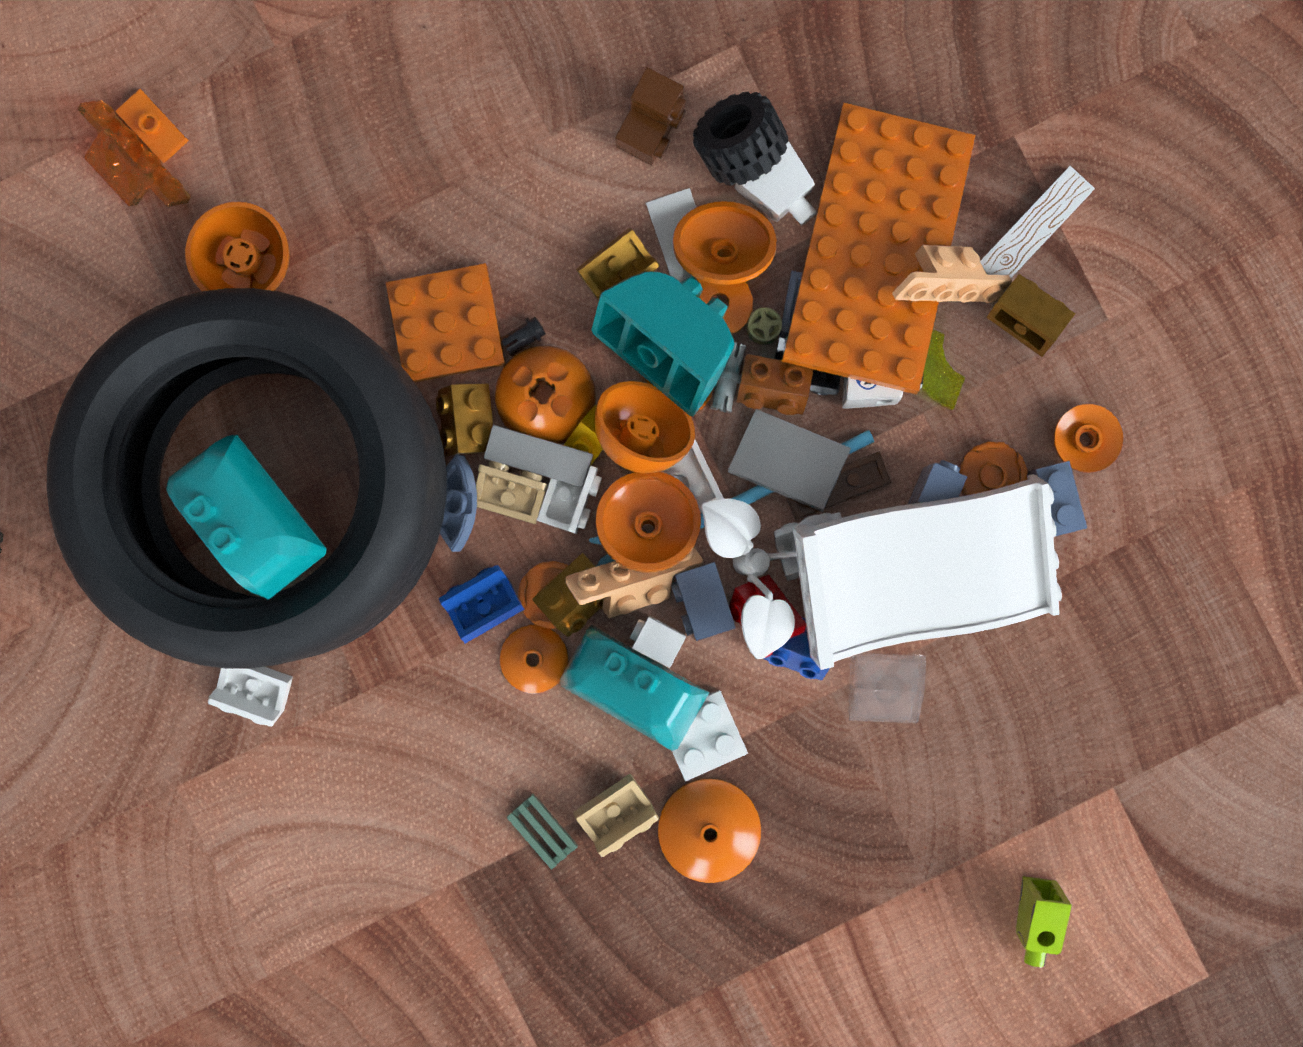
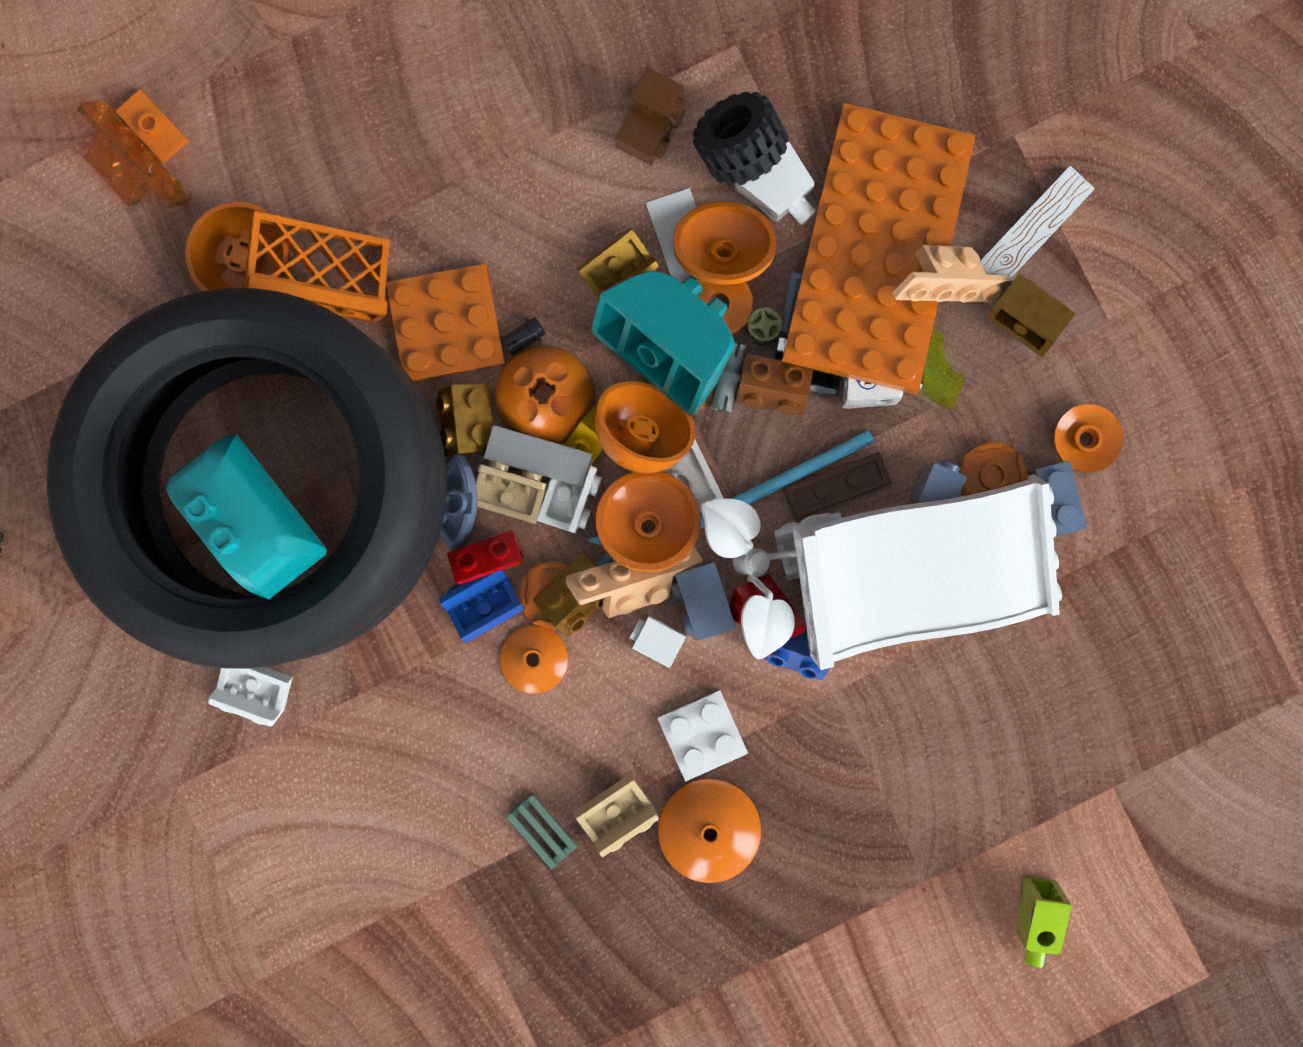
teal hips [560,625,709,751] -> none
light grey tile [728,409,851,512] -> none
clear slope [849,652,926,723] -> none
none -> orange fence [242,211,390,323]
none -> red bracket [447,530,524,585]

